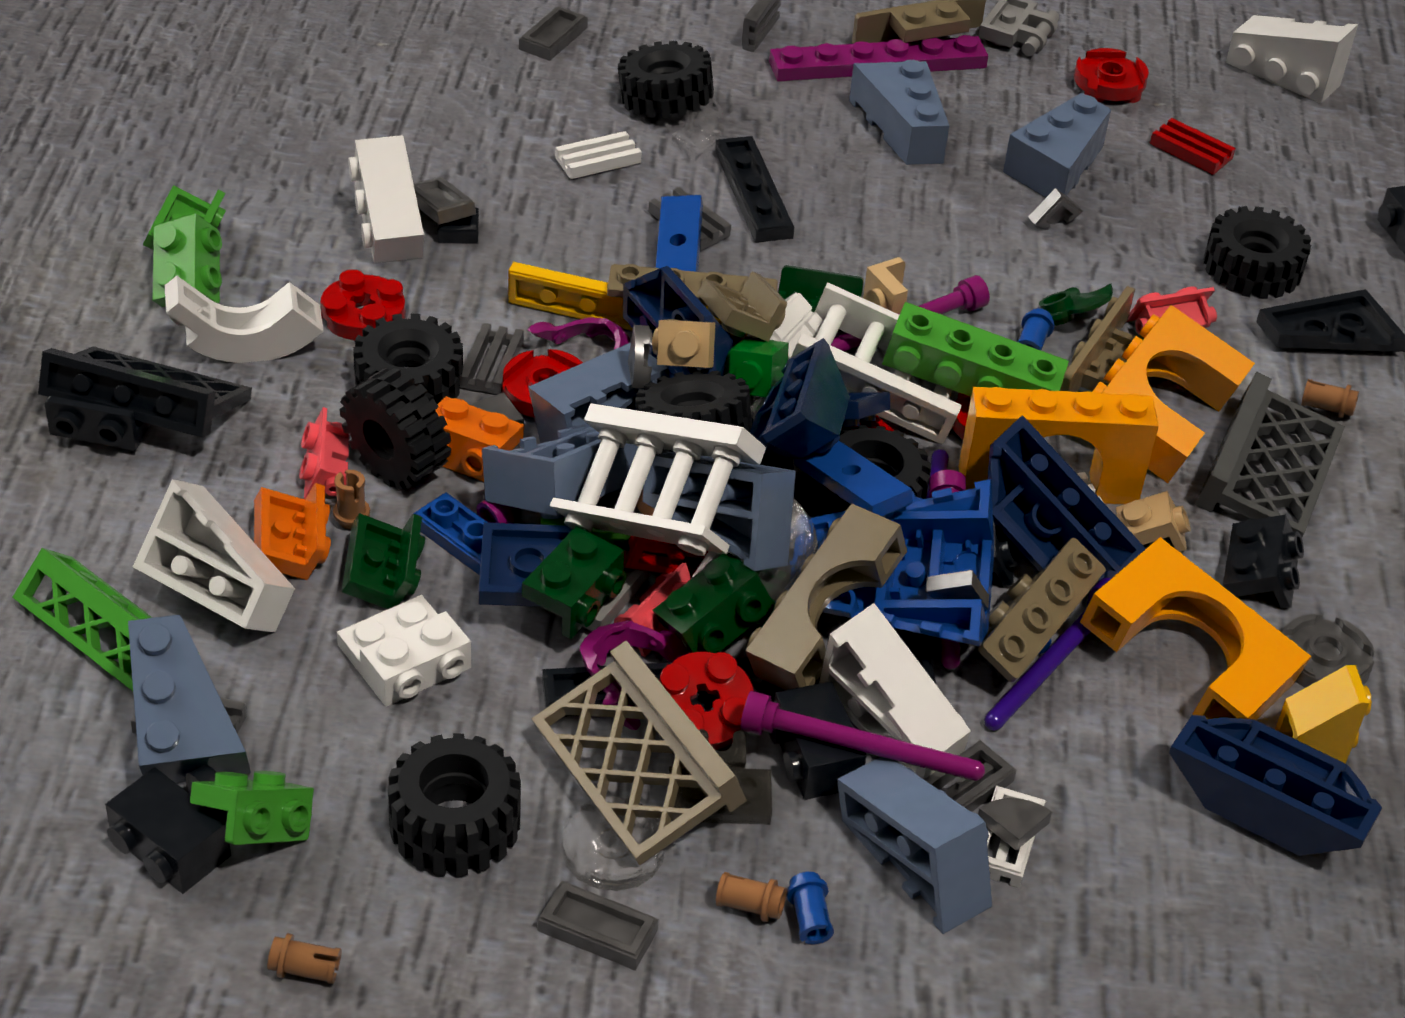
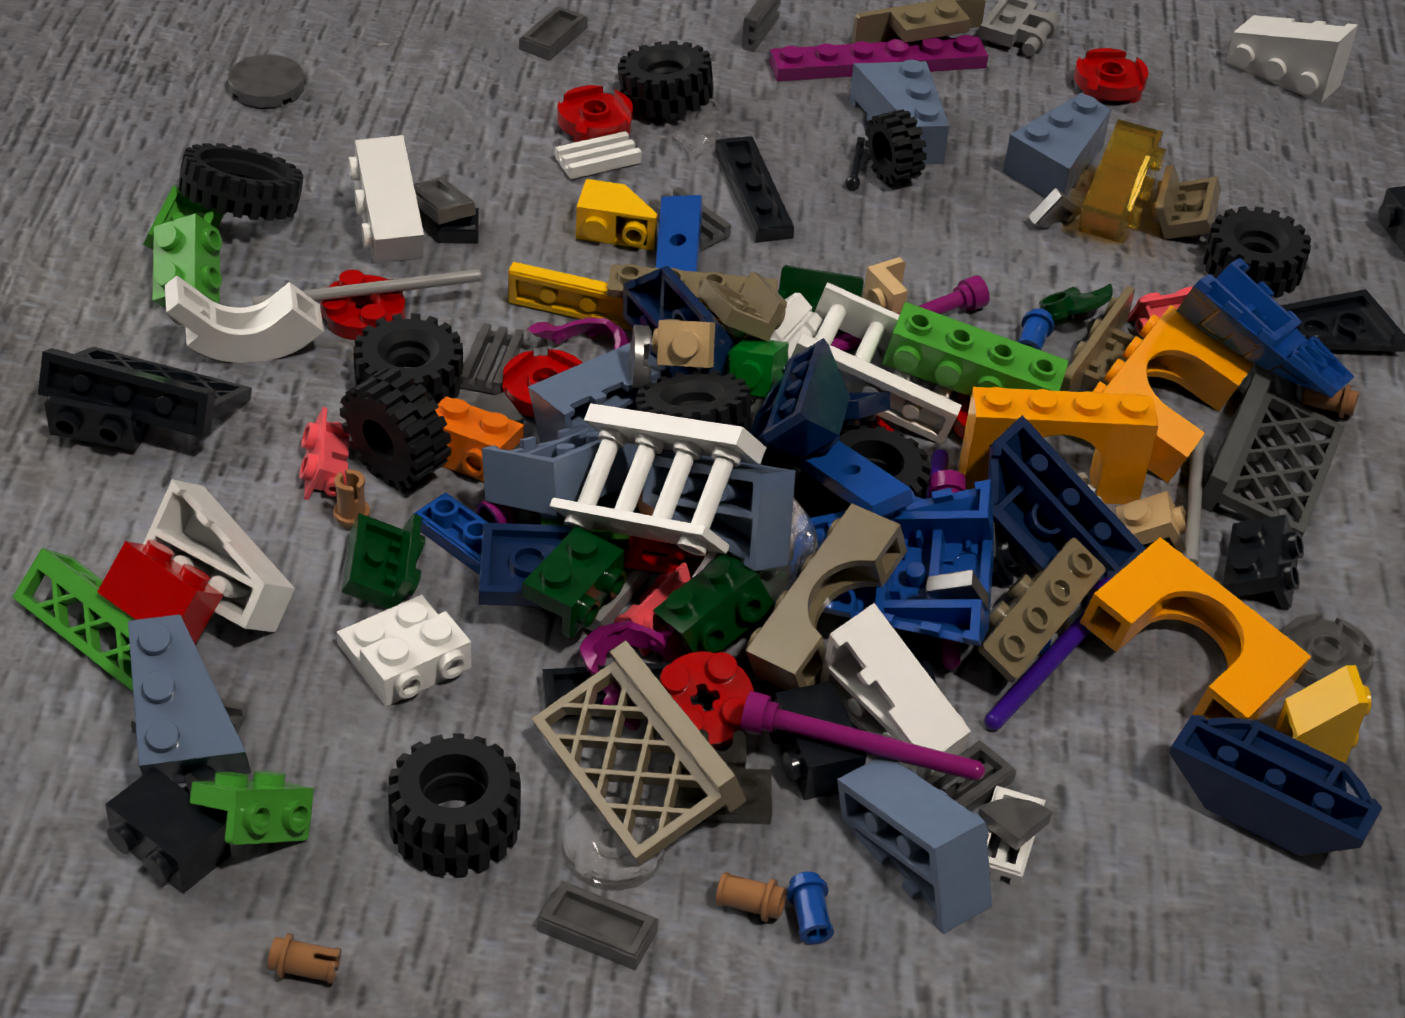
orange bracket [254,483,331,580] -> none
red tile [1150,118,1236,175] -> none
none -> red brick [97,540,223,645]
none -> black tyre [178,143,303,221]
none -> flat silver tile [228,55,304,108]
none -> light grey axle [252,269,481,305]
none -> red plate [557,85,633,142]
none -> yellow slope [576,179,657,251]
none -> black hinge [845,137,865,190]
none -> black tyre [865,109,927,184]
none -> clear yellow wedge [1079,119,1167,244]
none -> dark tan bracket [1152,165,1221,240]
none -> blue wedge [1176,258,1354,397]
none -> light grey axle [1185,424,1205,566]

